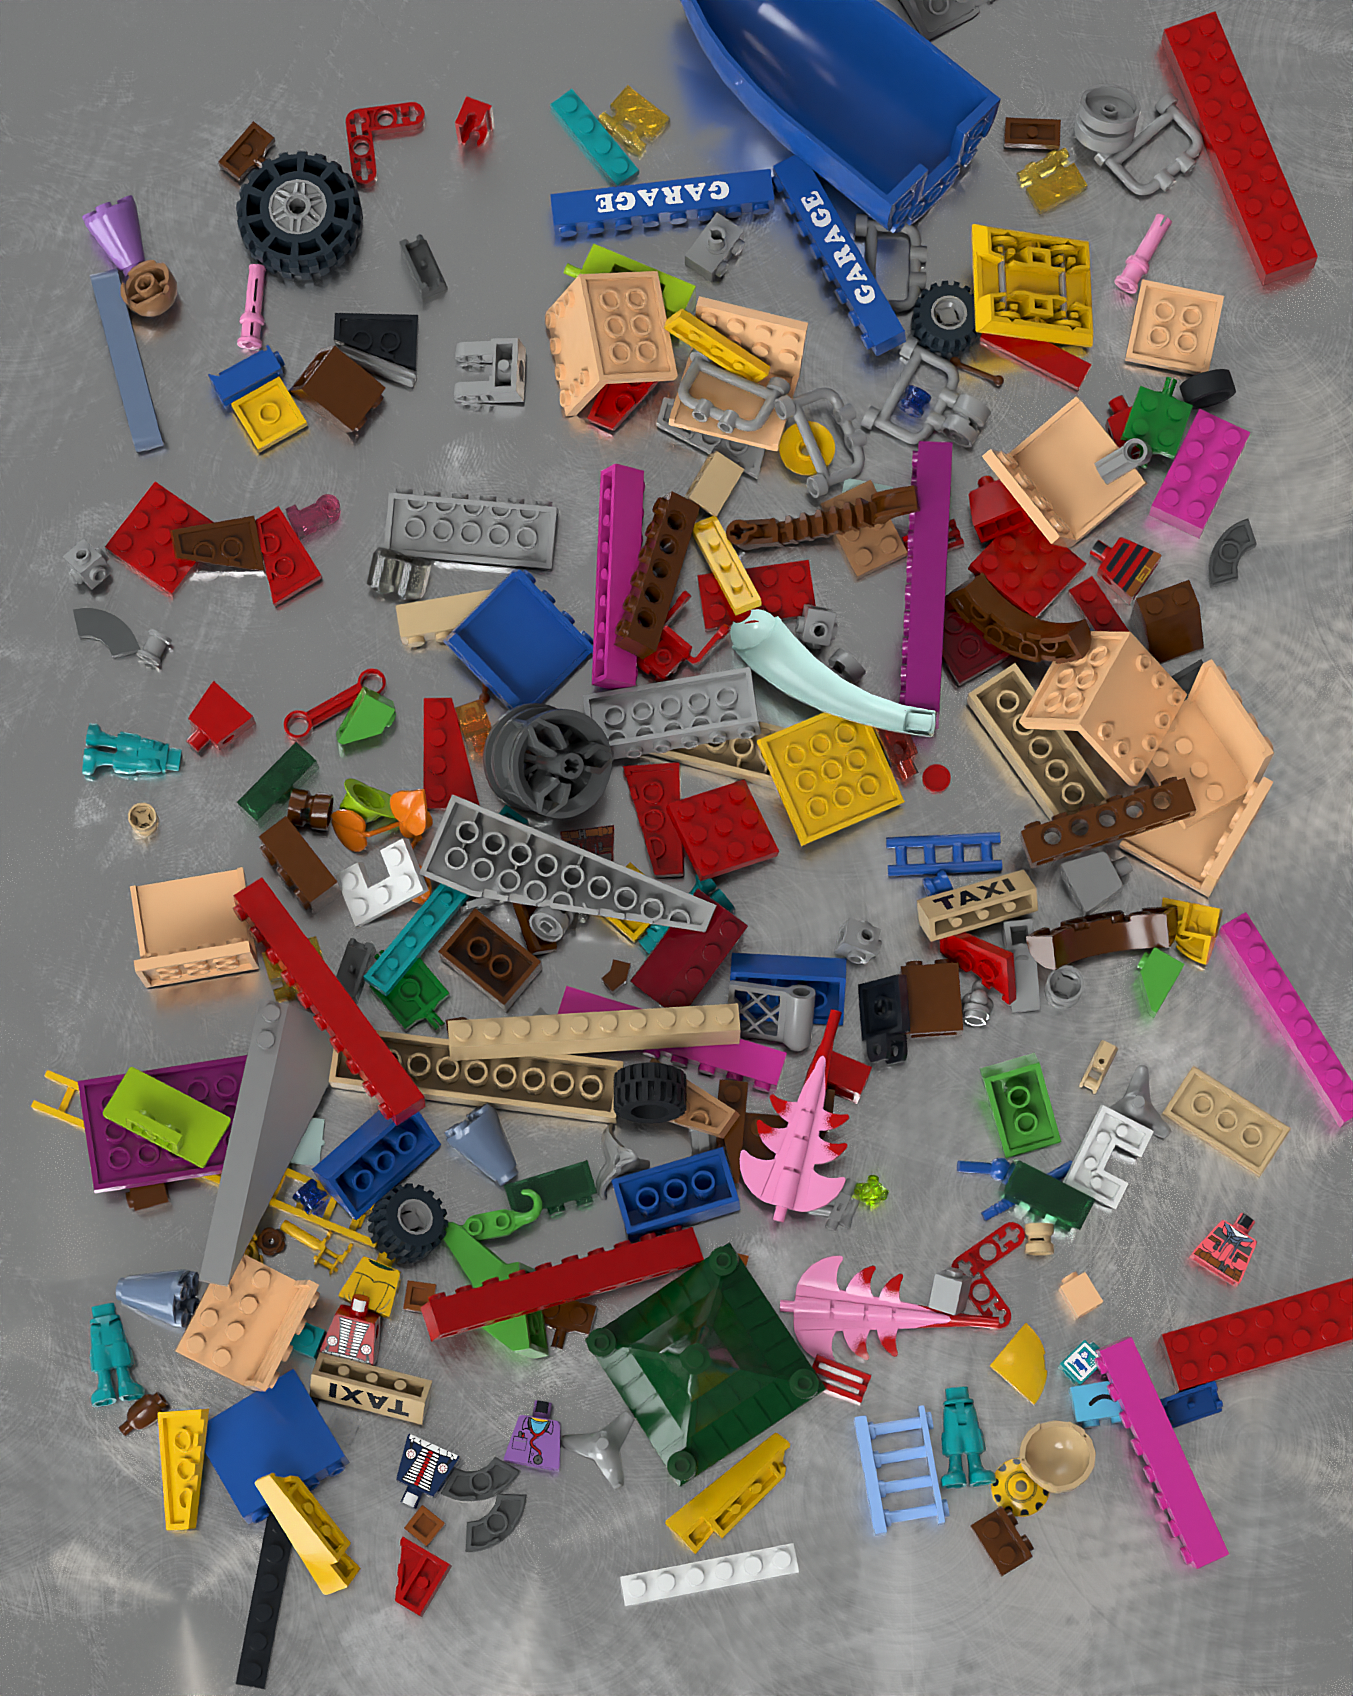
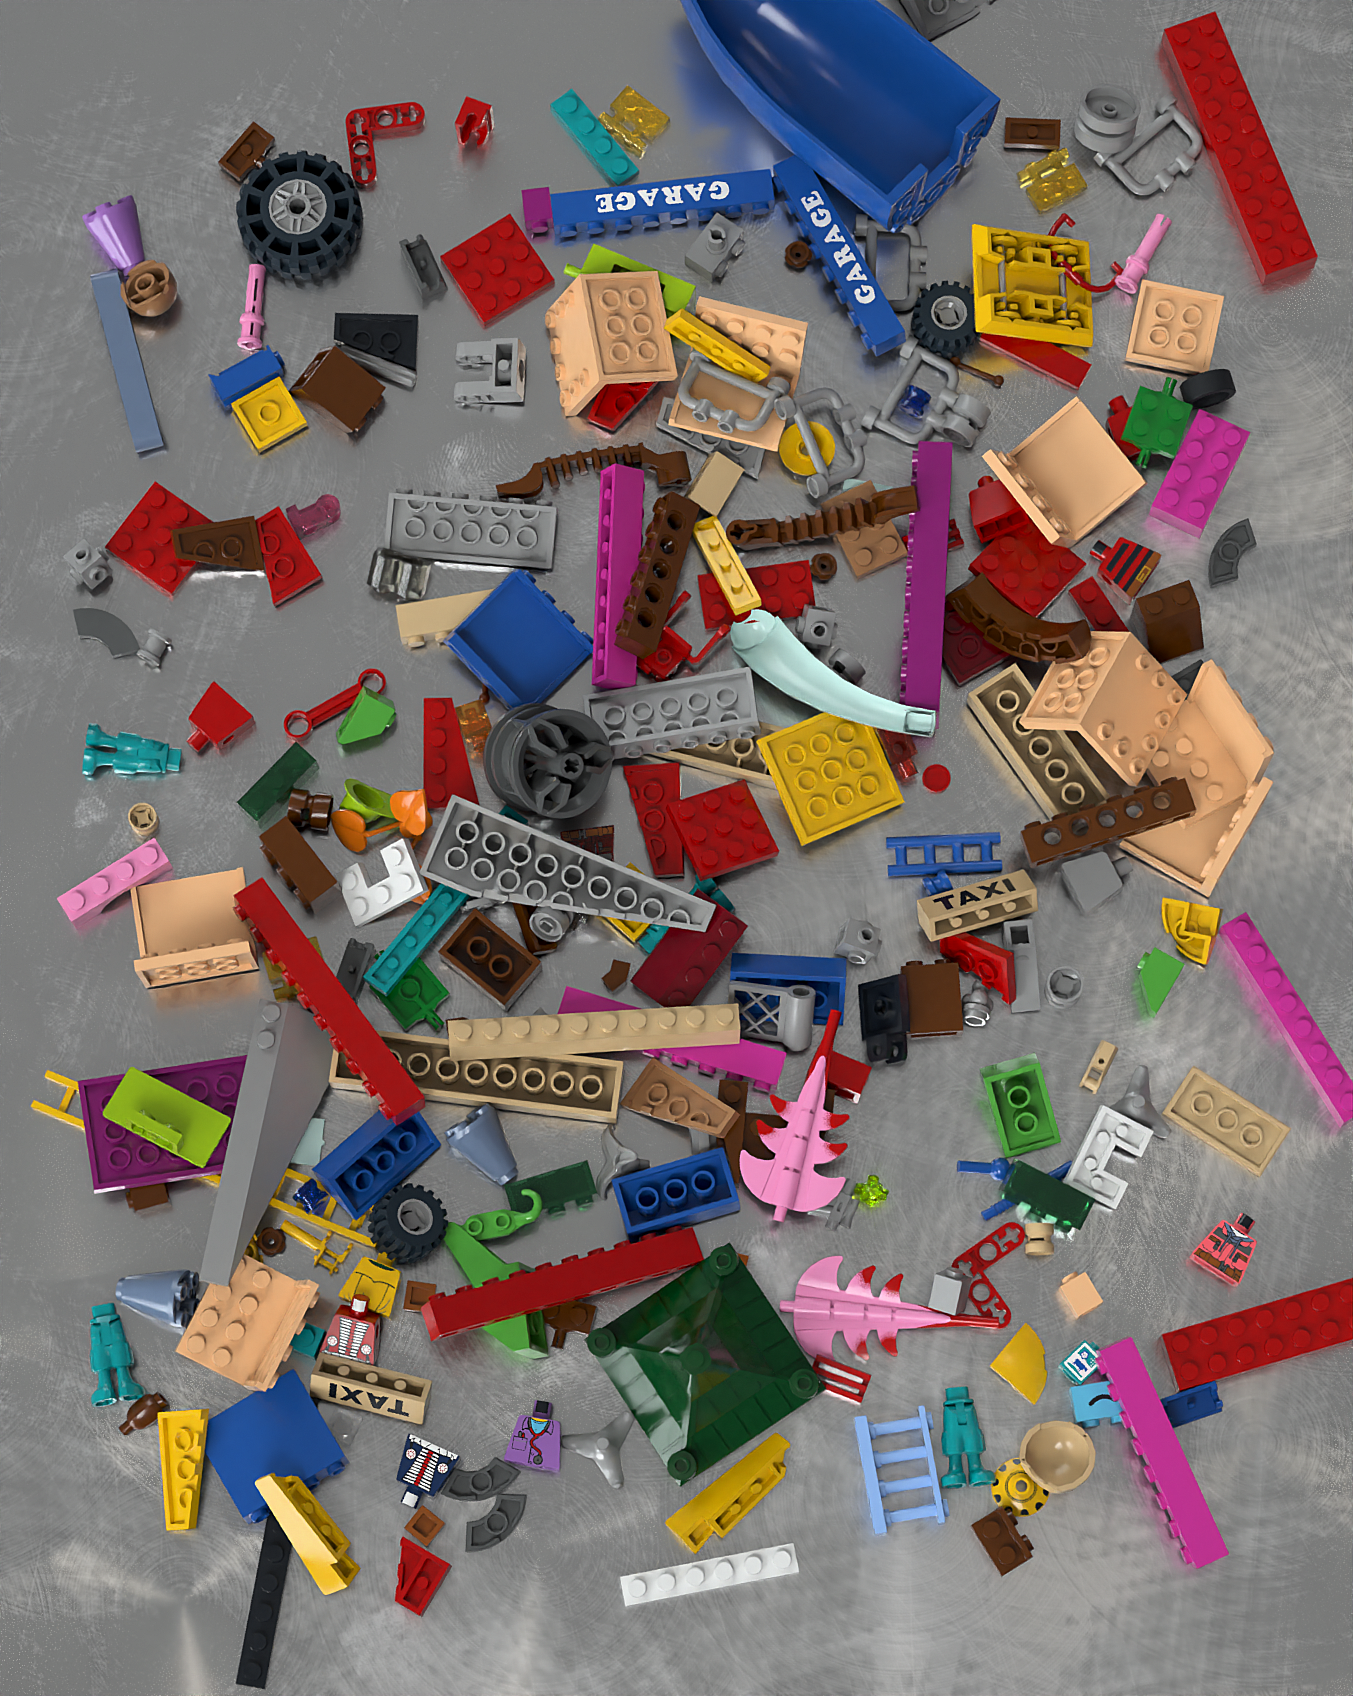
black tyre [613,1062,686,1124] -> none
reddish brown brick [1026,907,1178,970] -> none
light grey piece [1094,438,1152,485] -> none
none -> bright pink arch [57,838,173,929]
none -> red plate [440,214,555,326]
none -> reddish brown piece [495,442,692,500]
none -> magenta brick [521,187,554,233]
none -> reddish brown plate [785,241,812,268]
none -> reddish brown plate [810,553,837,580]
none -> red piece [1048,213,1124,293]

